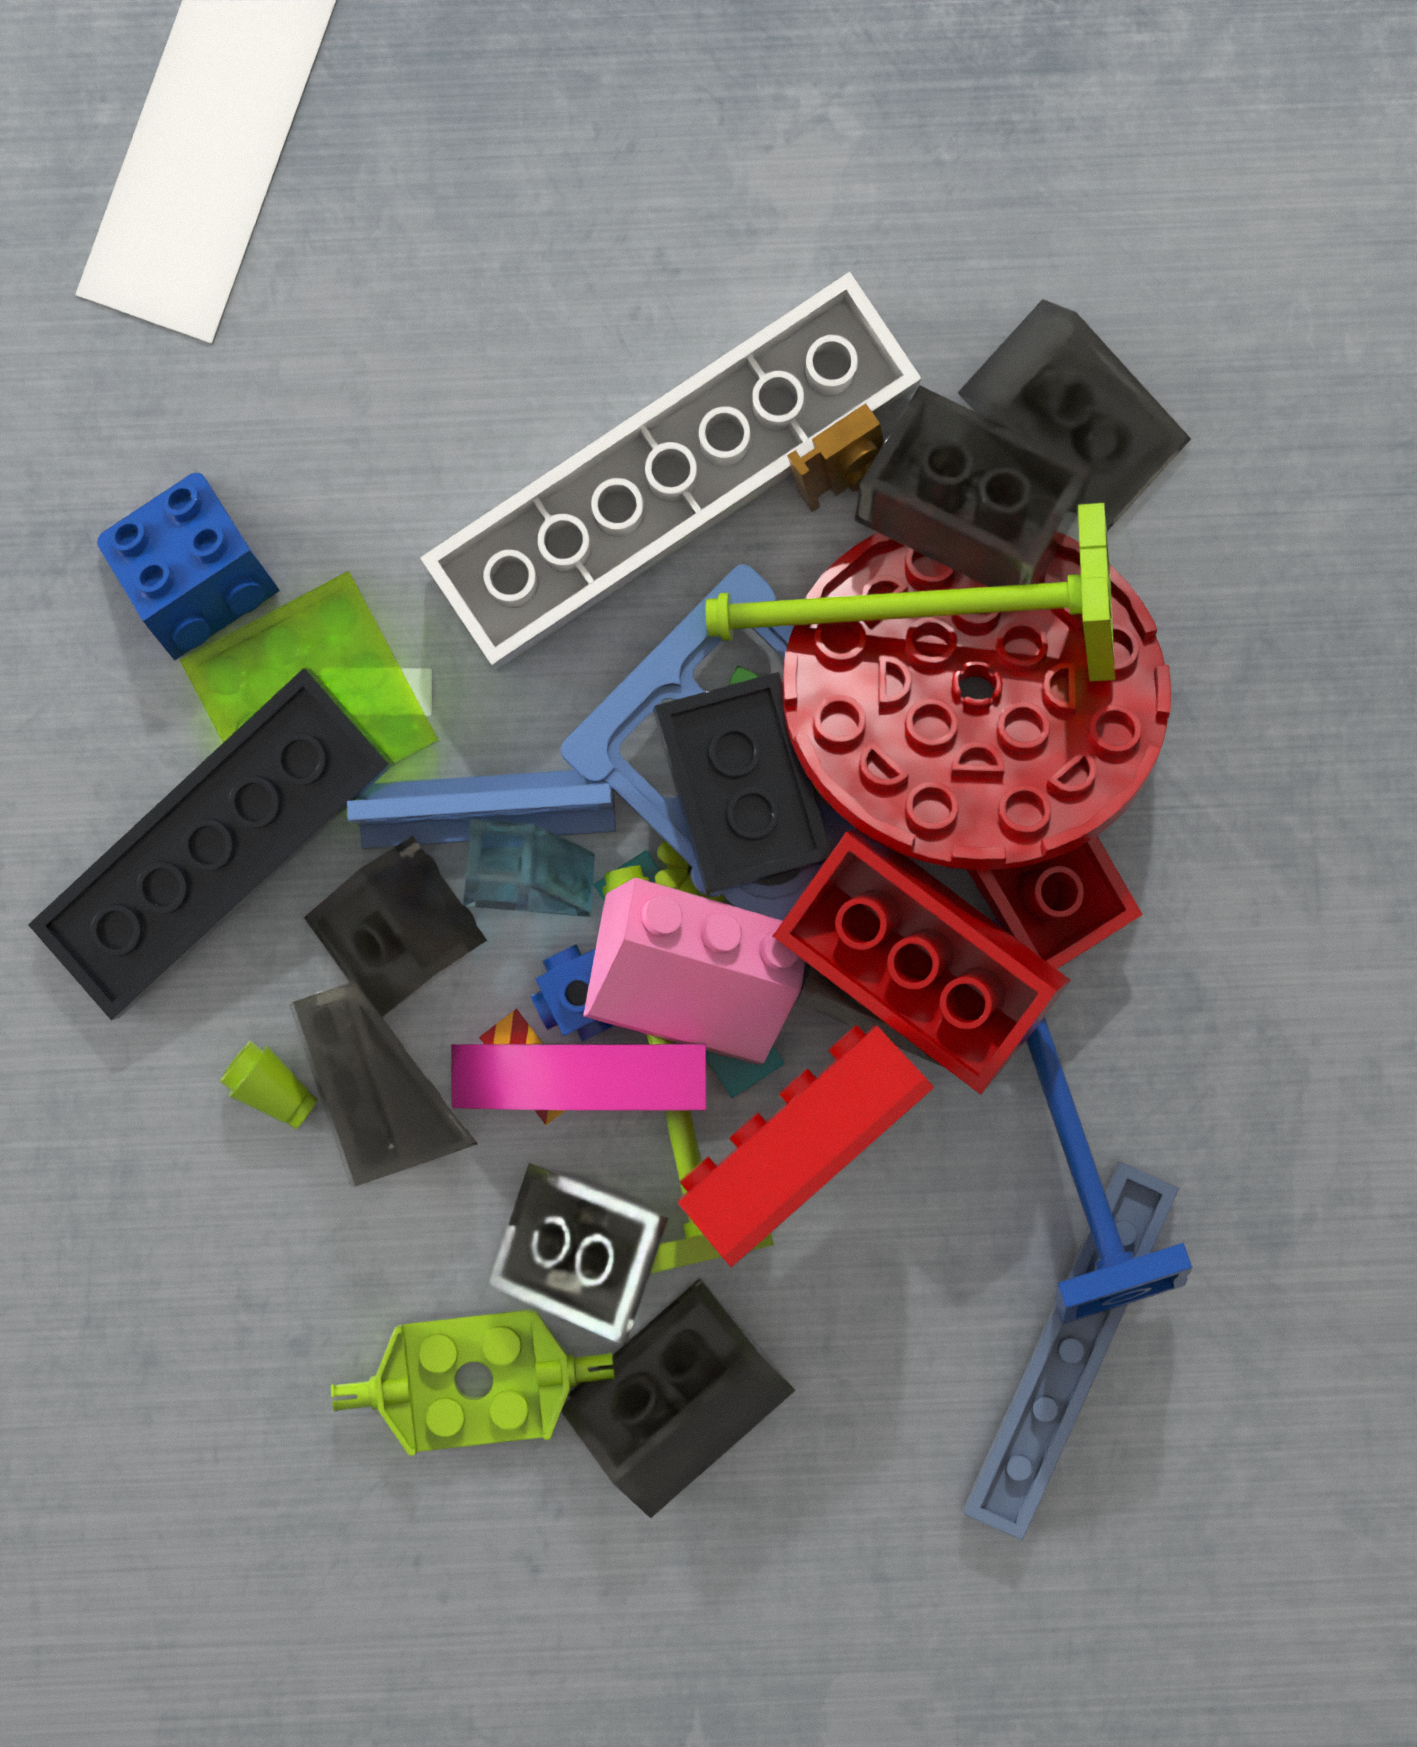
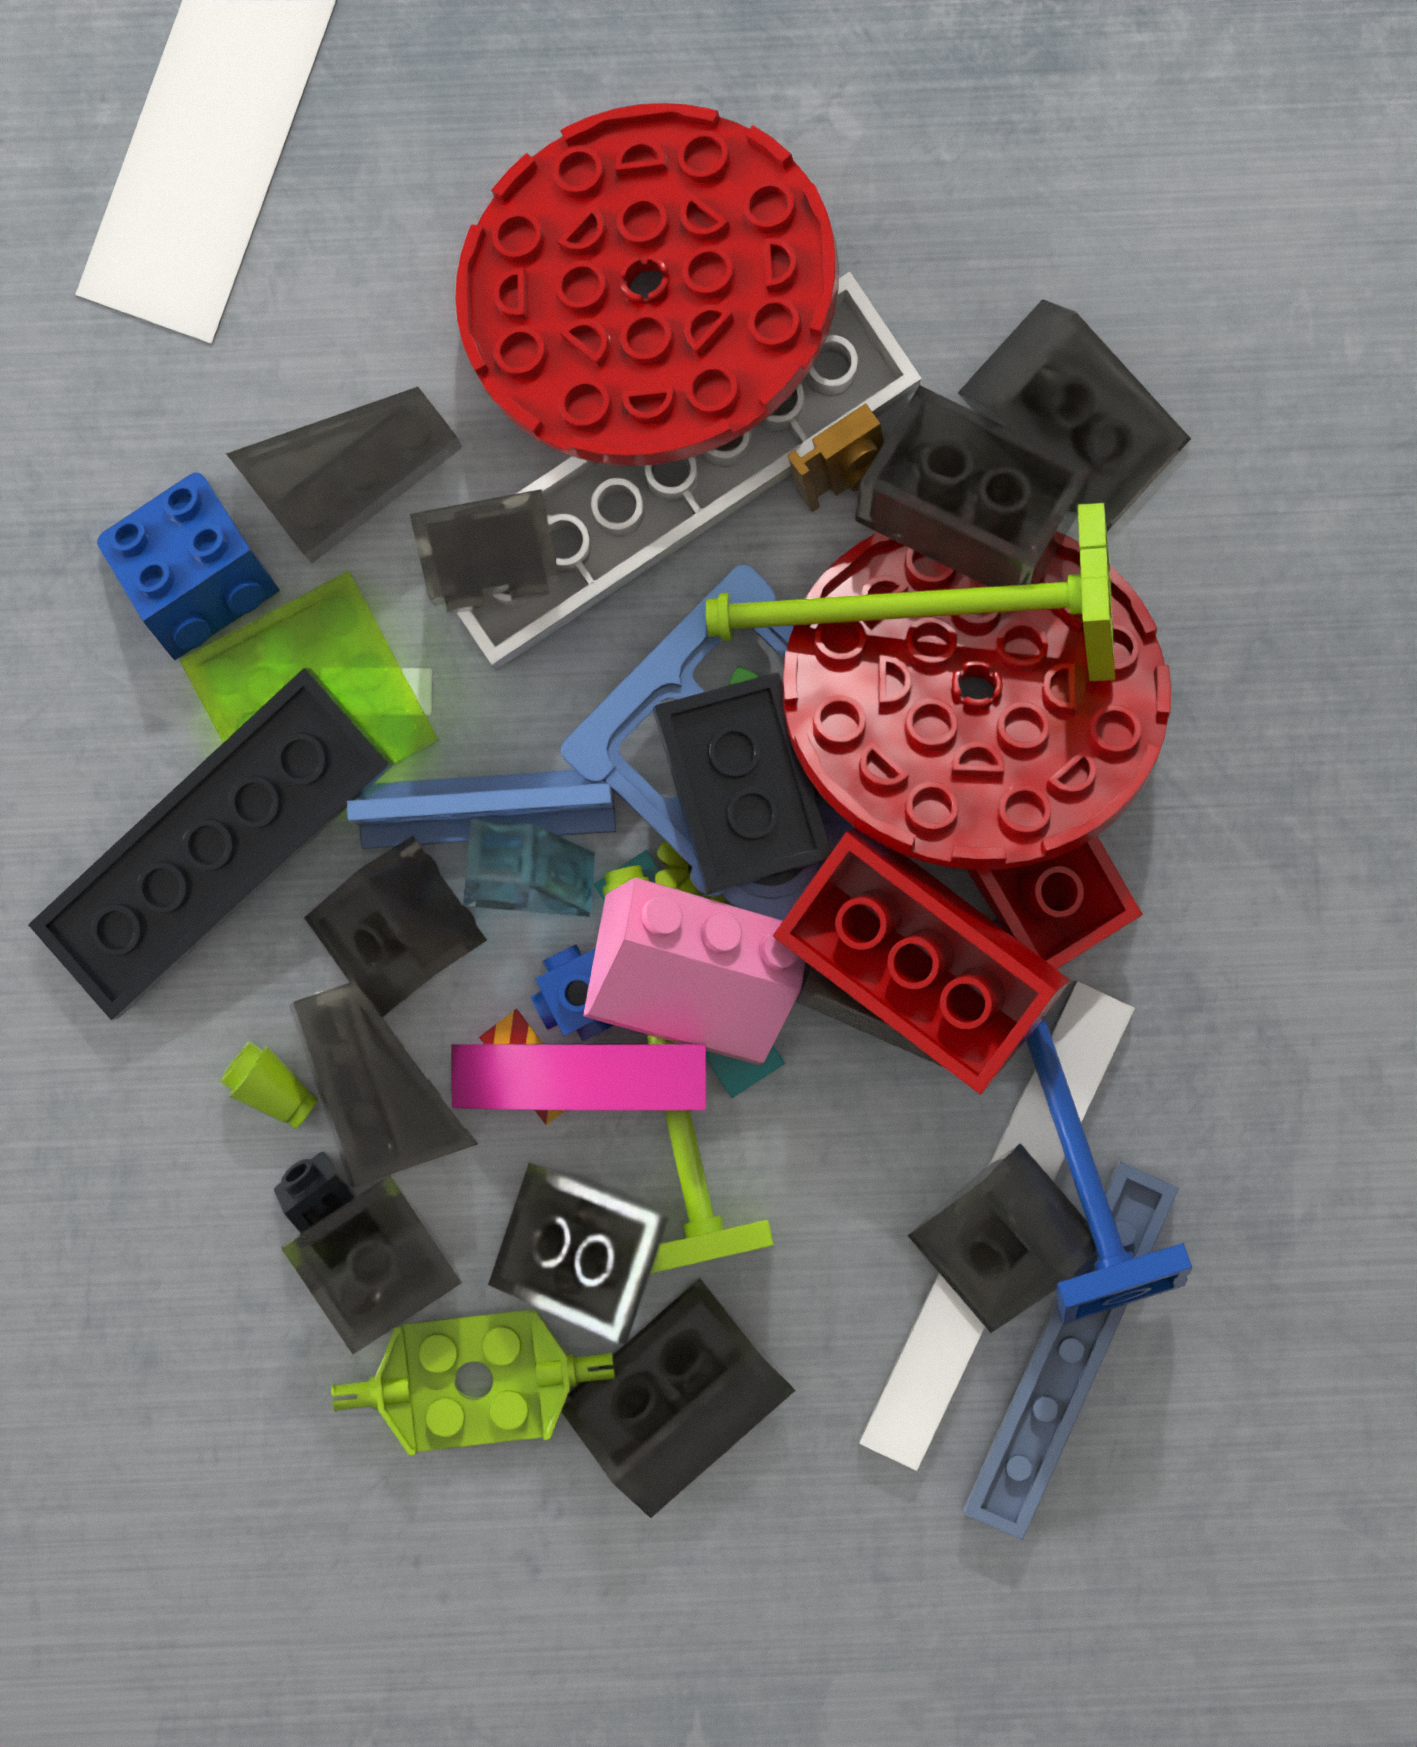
red slope [678,1025,935,1268] -> none
none -> clear smoke wedge [226,387,462,563]
none -> black bracket [274,1152,380,1267]
none -> clear smoke slope [281,1175,462,1354]
none -> clear smoke slope [410,489,561,613]
none -> red plate [455,103,839,466]
none -> white tile [858,981,1135,1471]
none -> clear smoke slope [908,1143,1097,1333]

